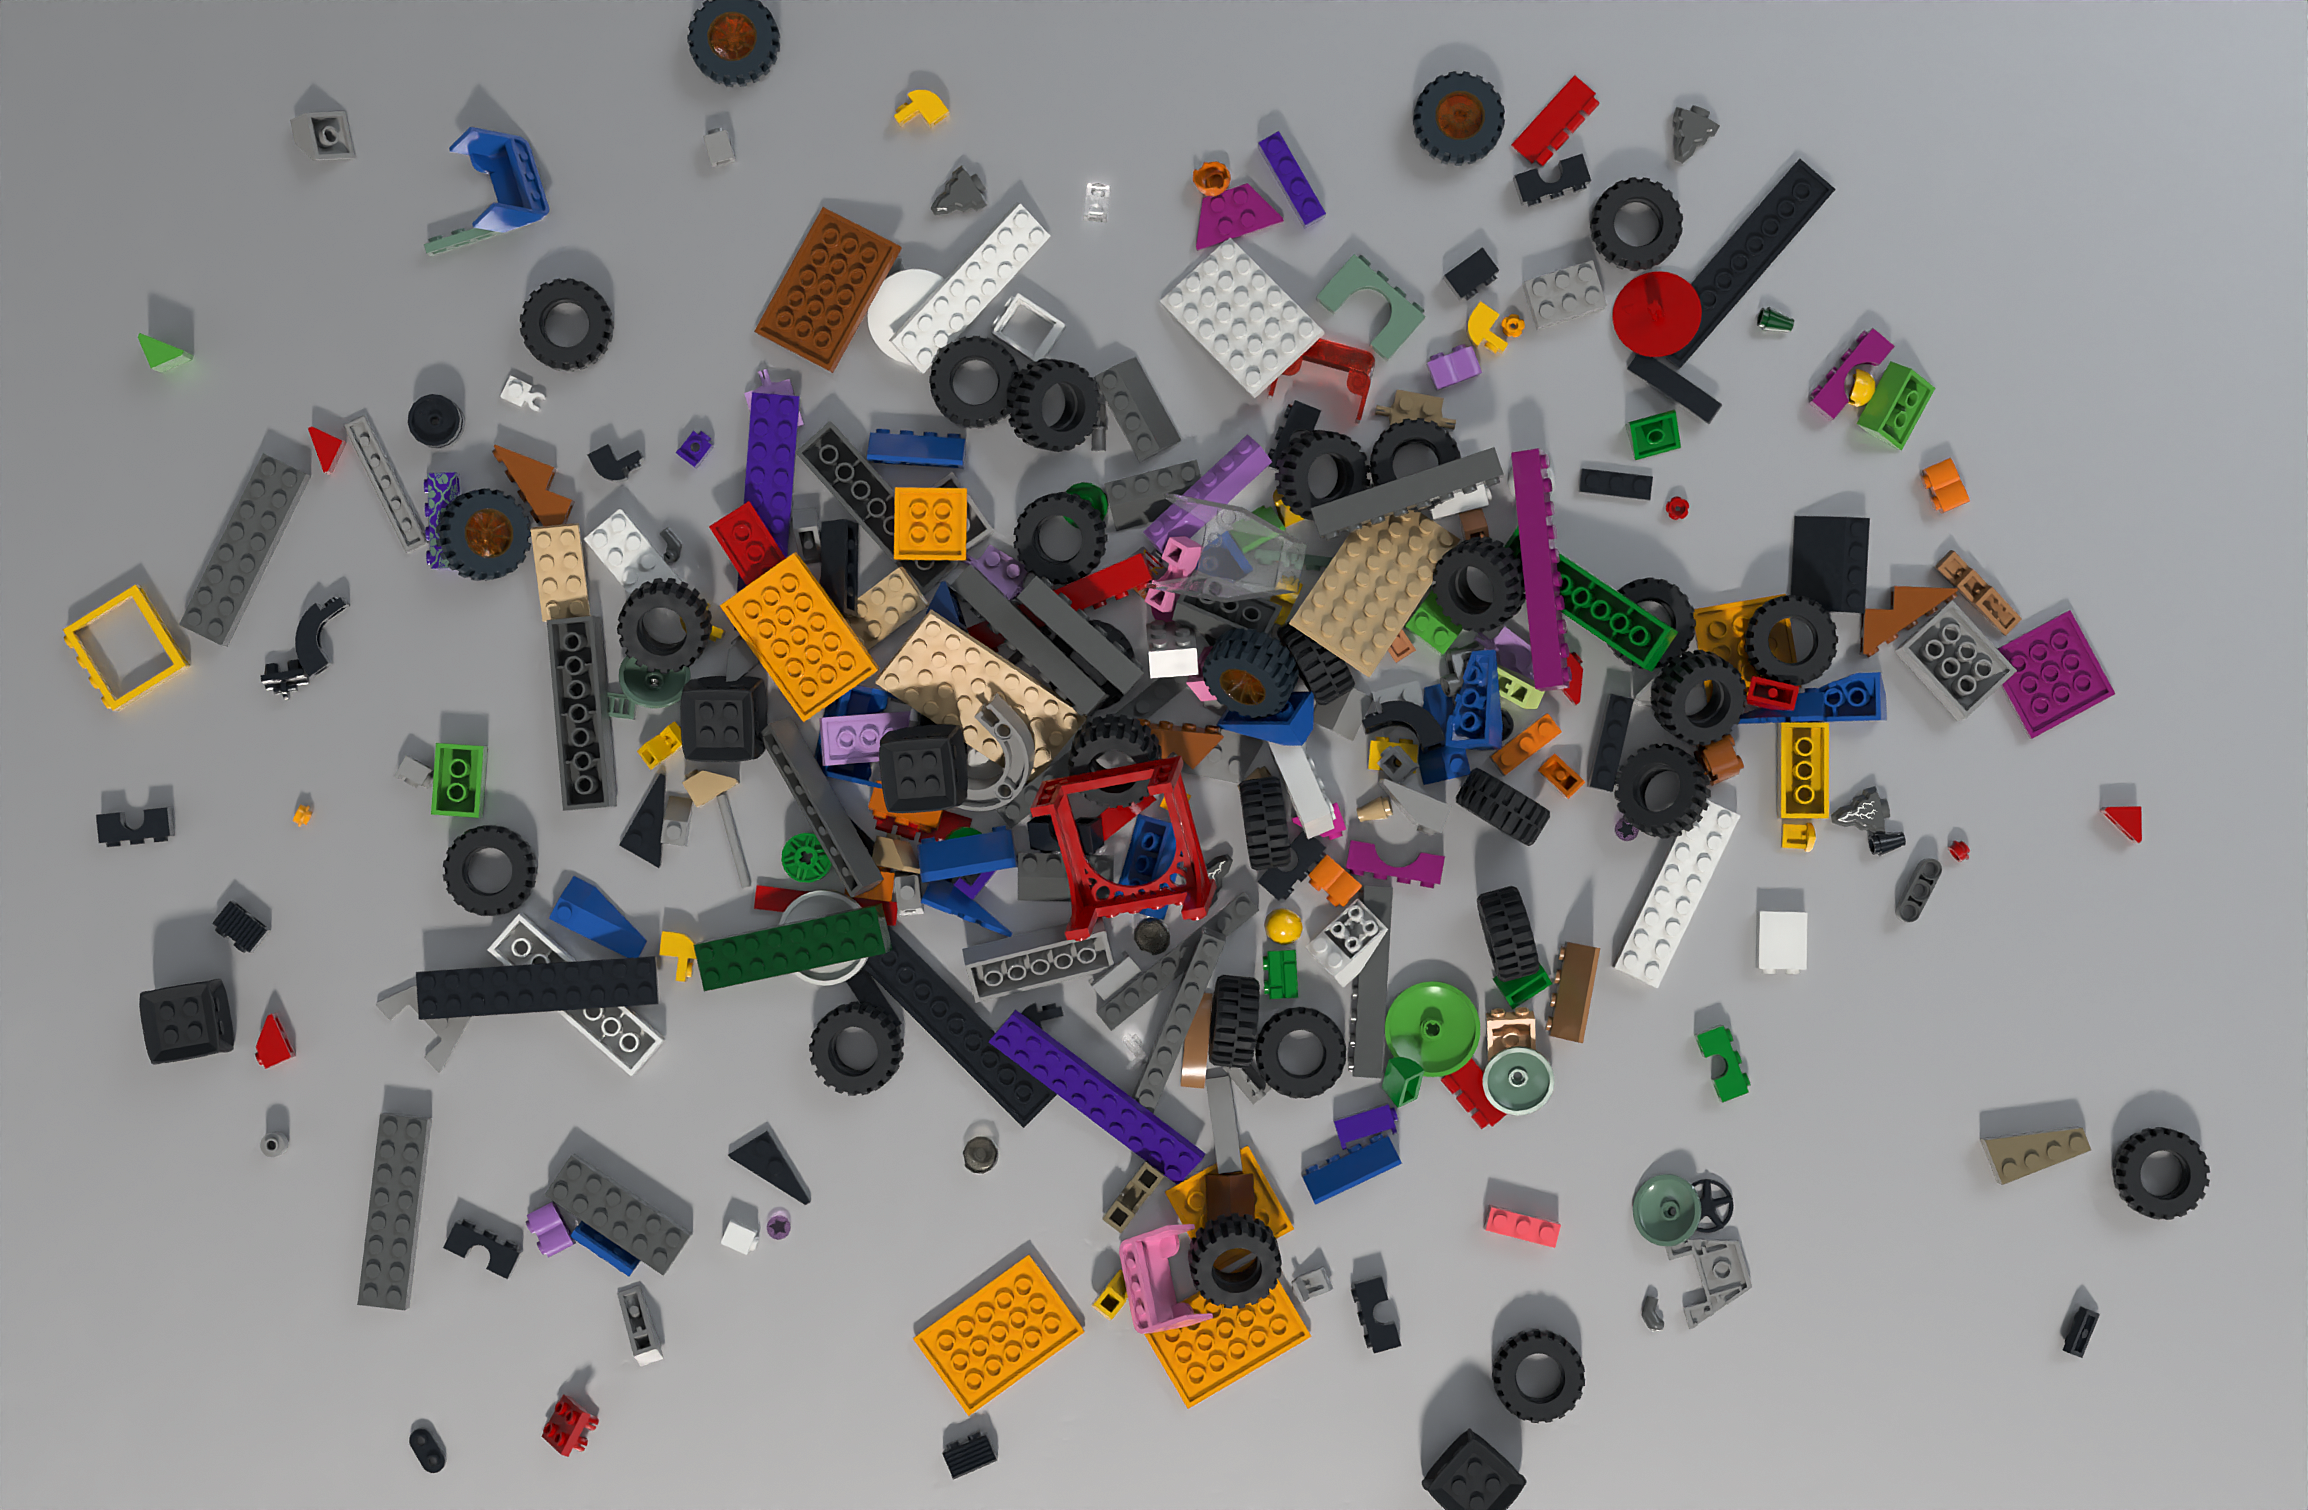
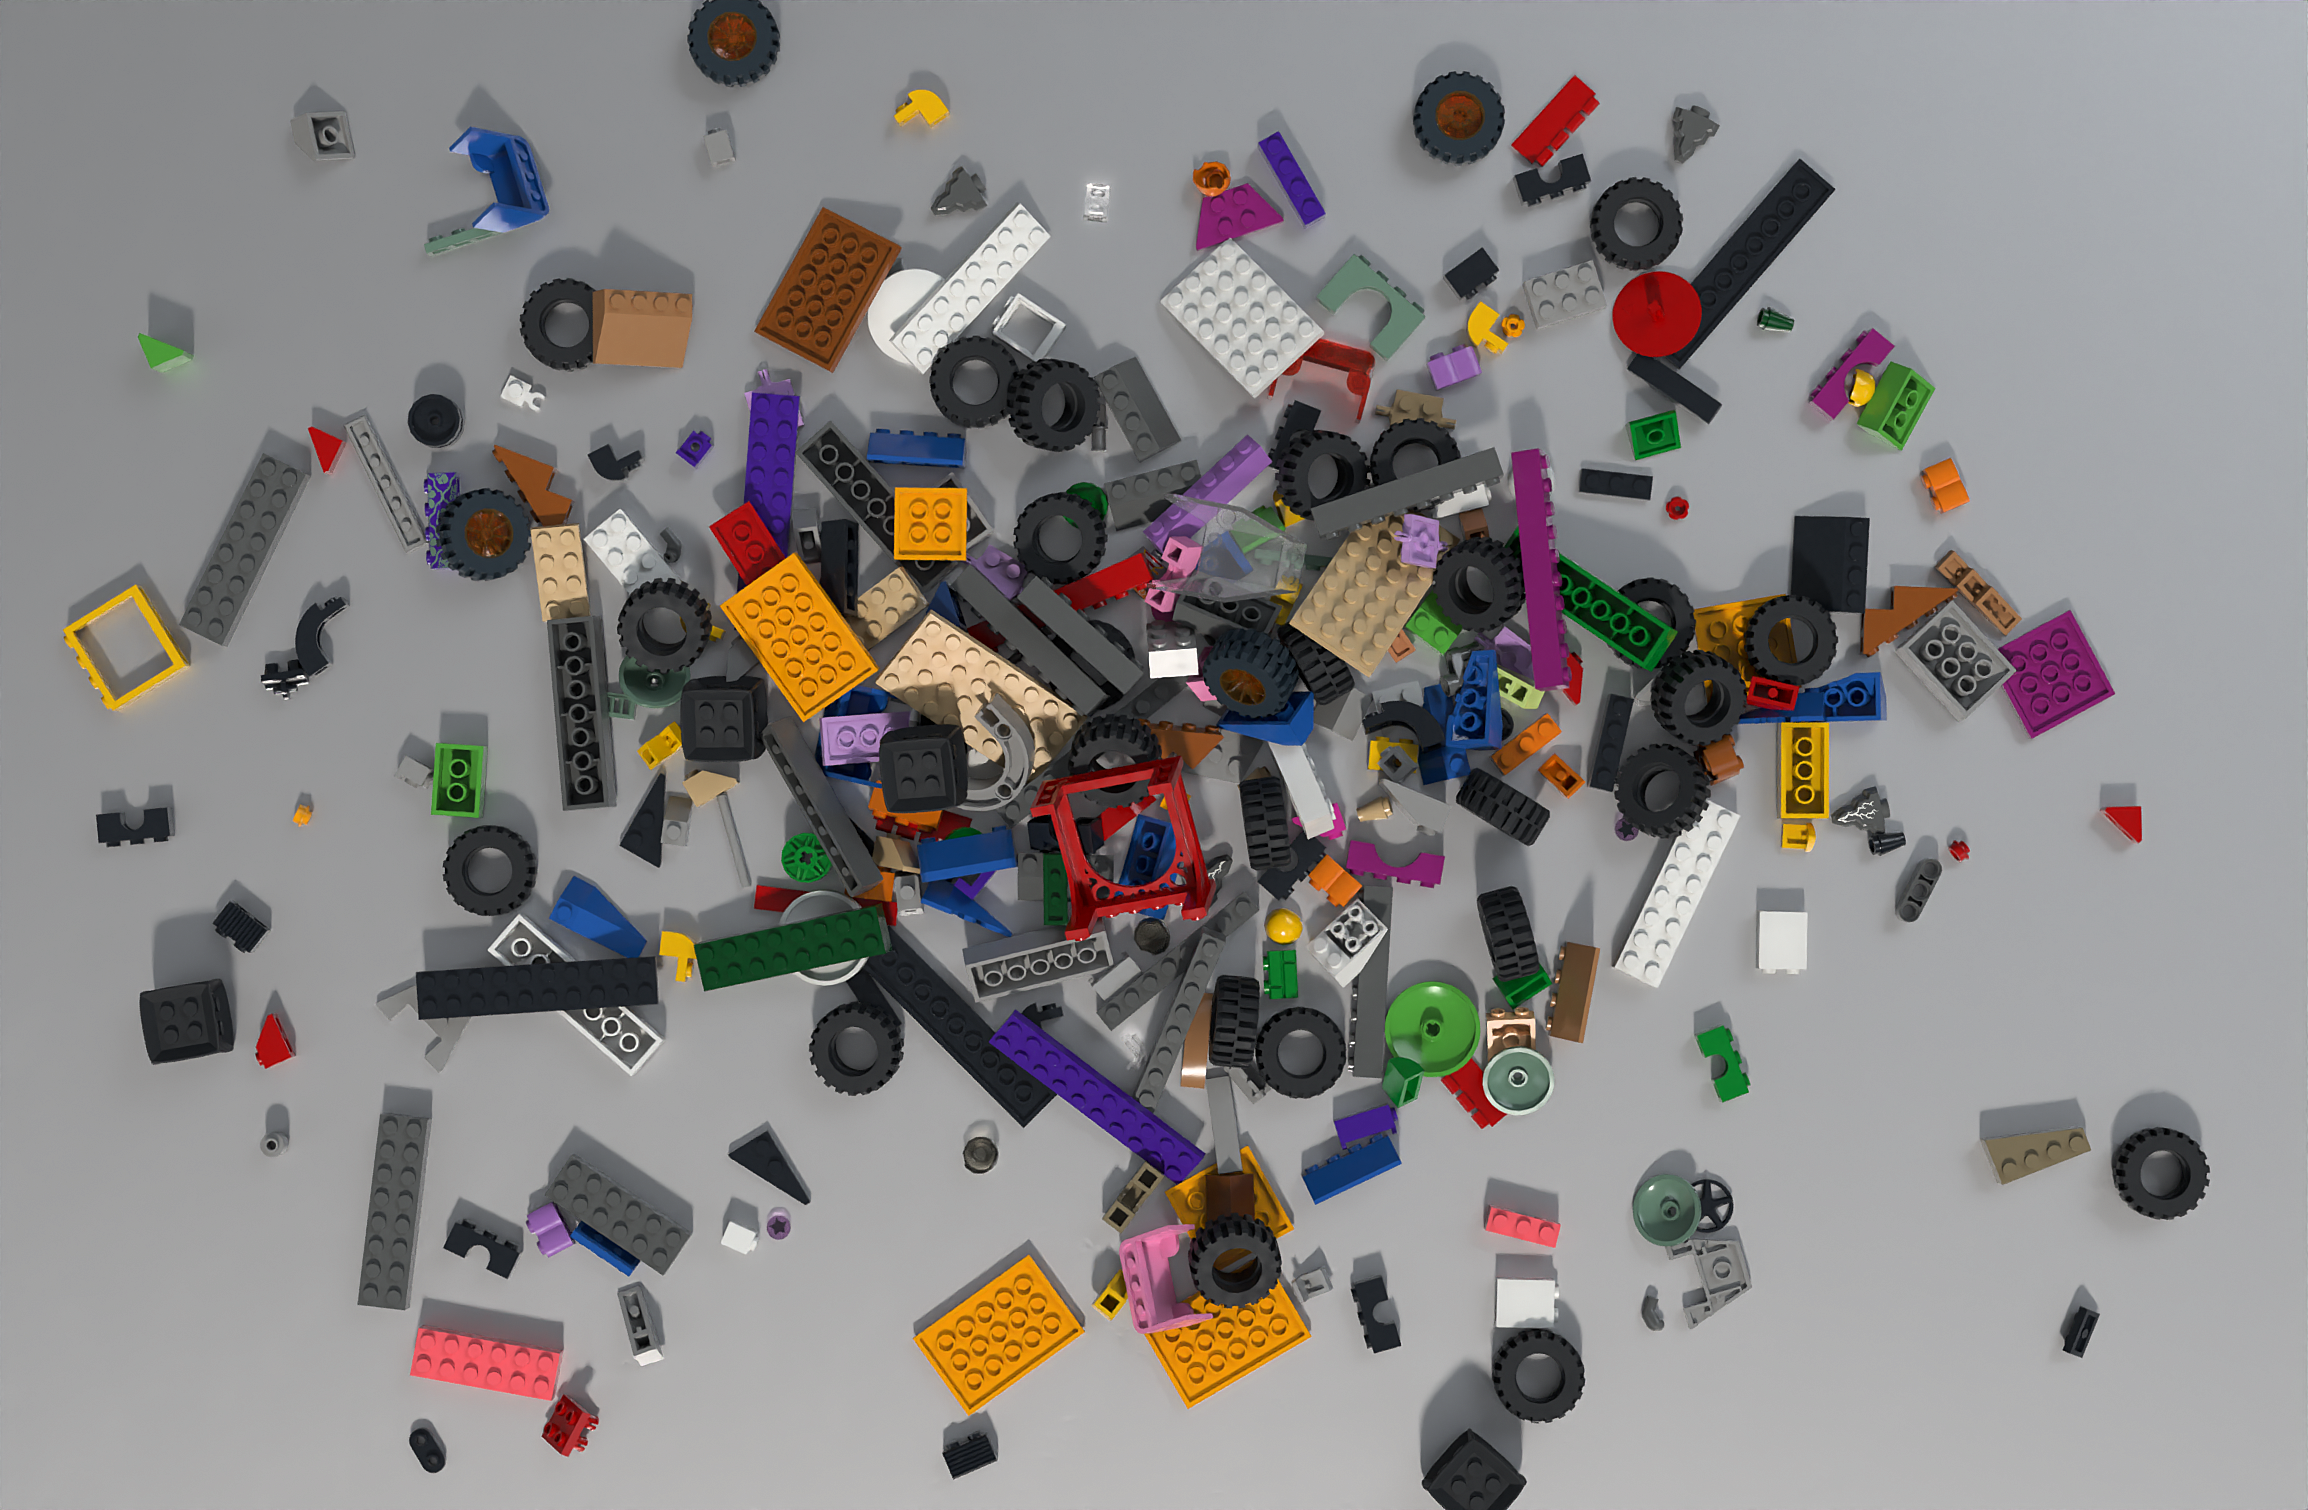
none -> coral brick [410,1325,564,1401]
none -> medium nougat slope [593,289,692,368]
none -> dark green tile [1043,853,1068,925]
none -> lavender plate [1394,514,1448,568]
none -> white brick [1495,1277,1559,1329]

